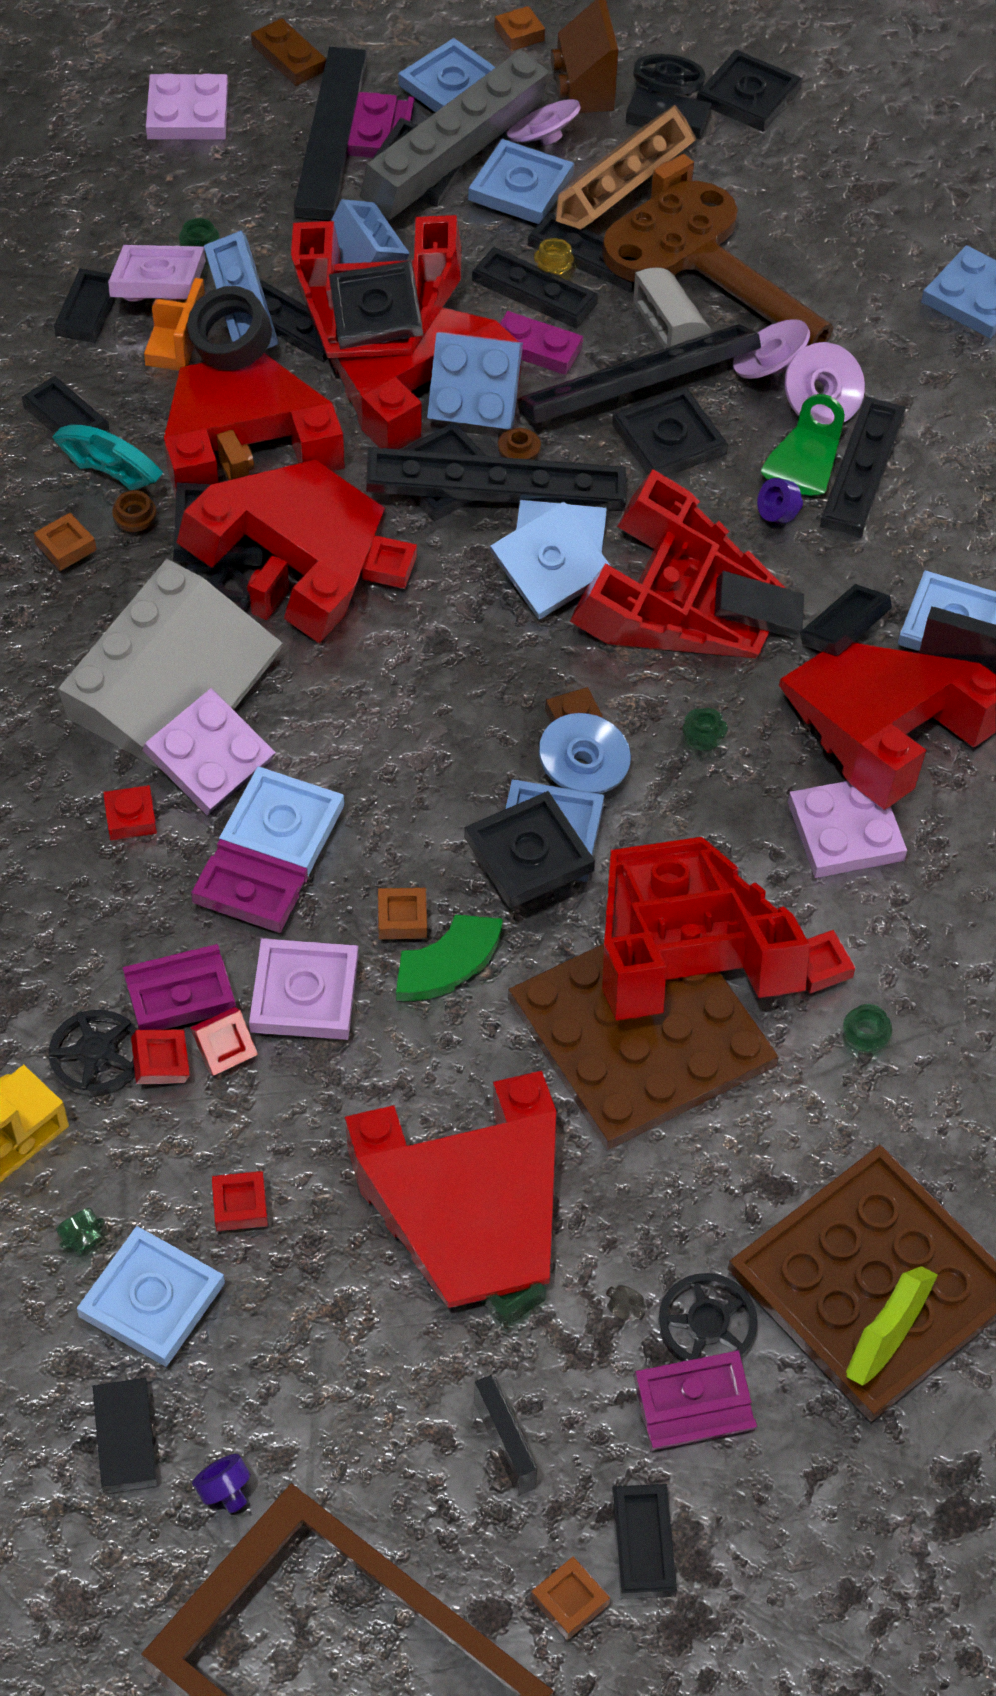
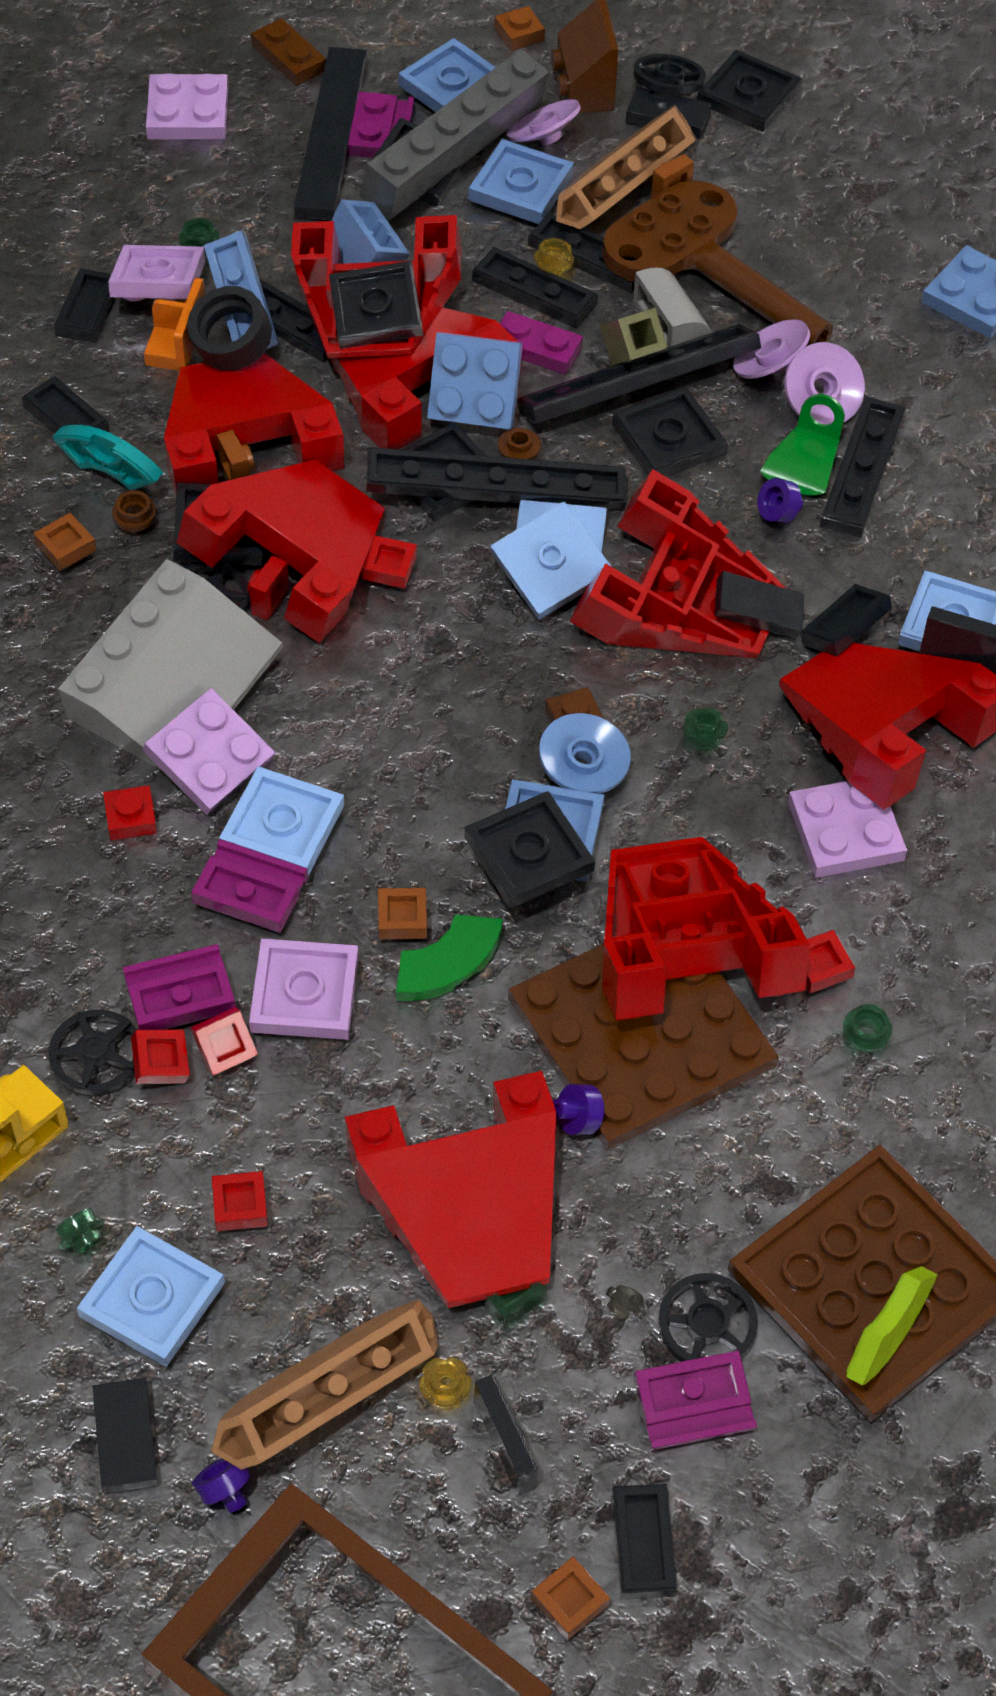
none -> medium nougat brick [211,1300,439,1470]
none -> clear yellow plate [419,1357,472,1409]
none -> dark purple tile [553,1084,604,1135]
none -> olive brick [600,307,668,365]

